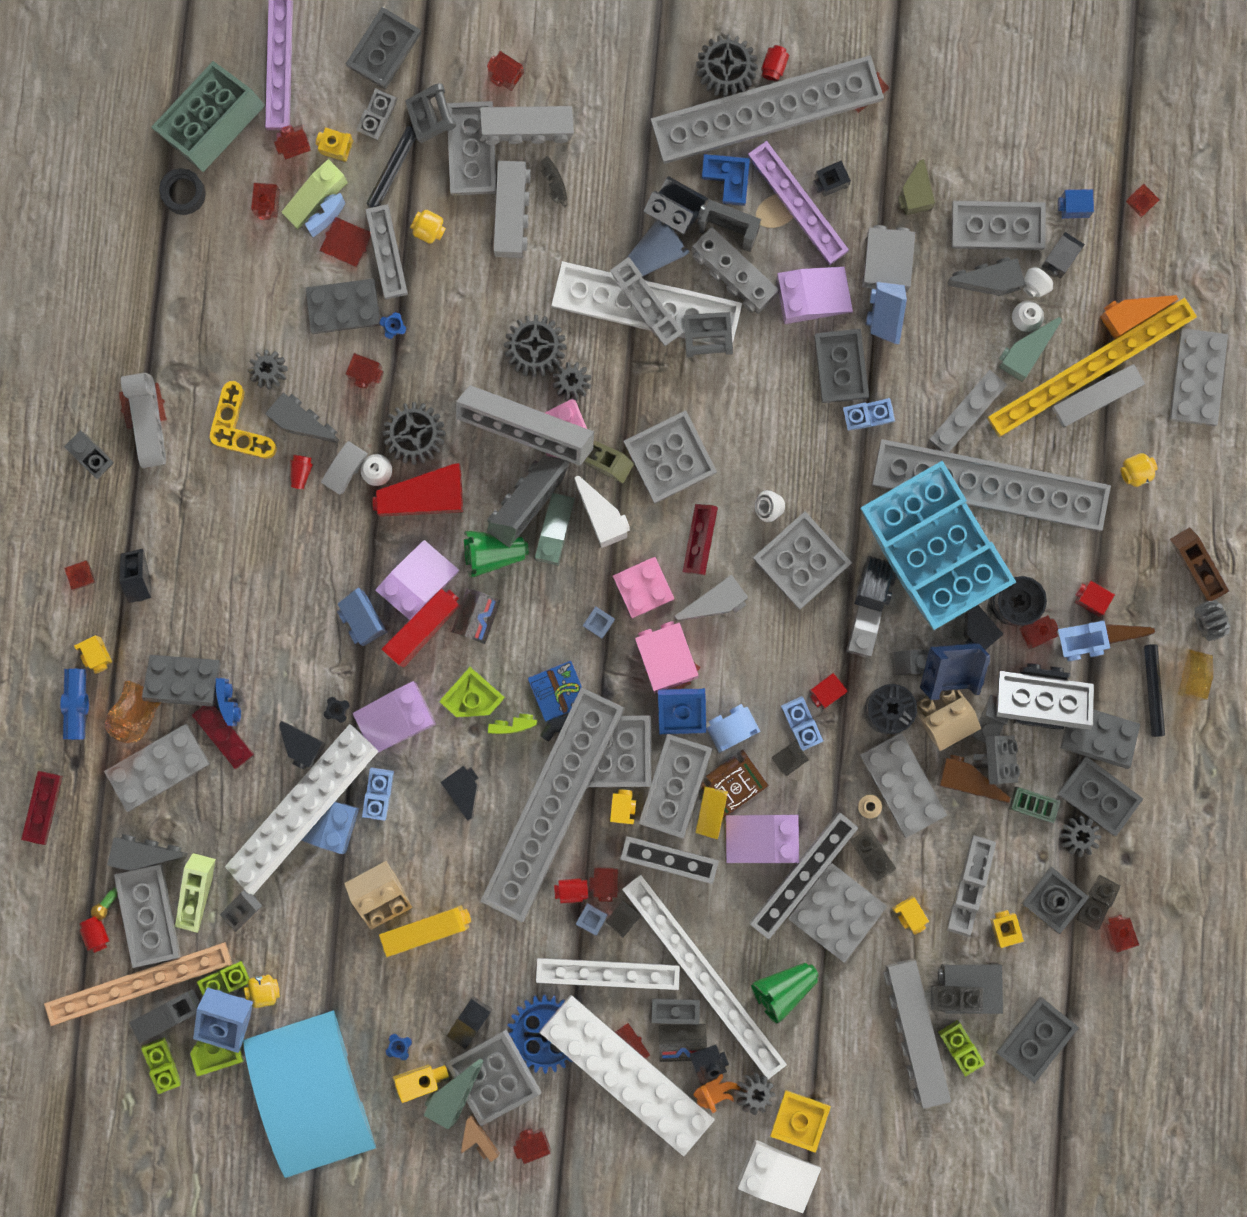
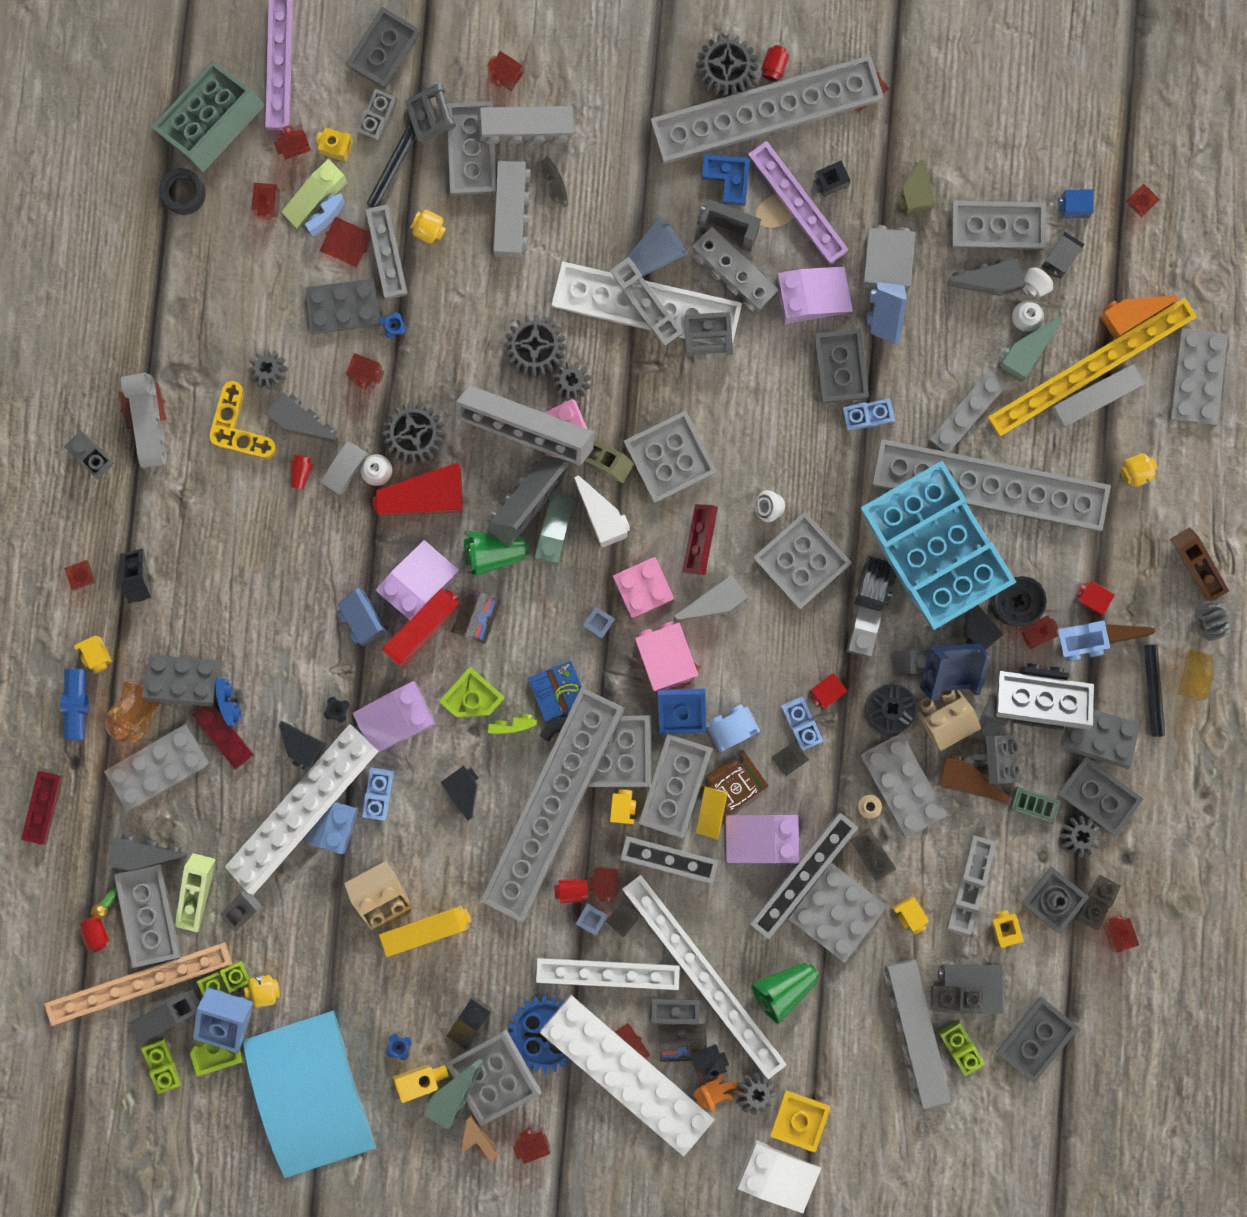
black panel [644,176,709,234] -> none

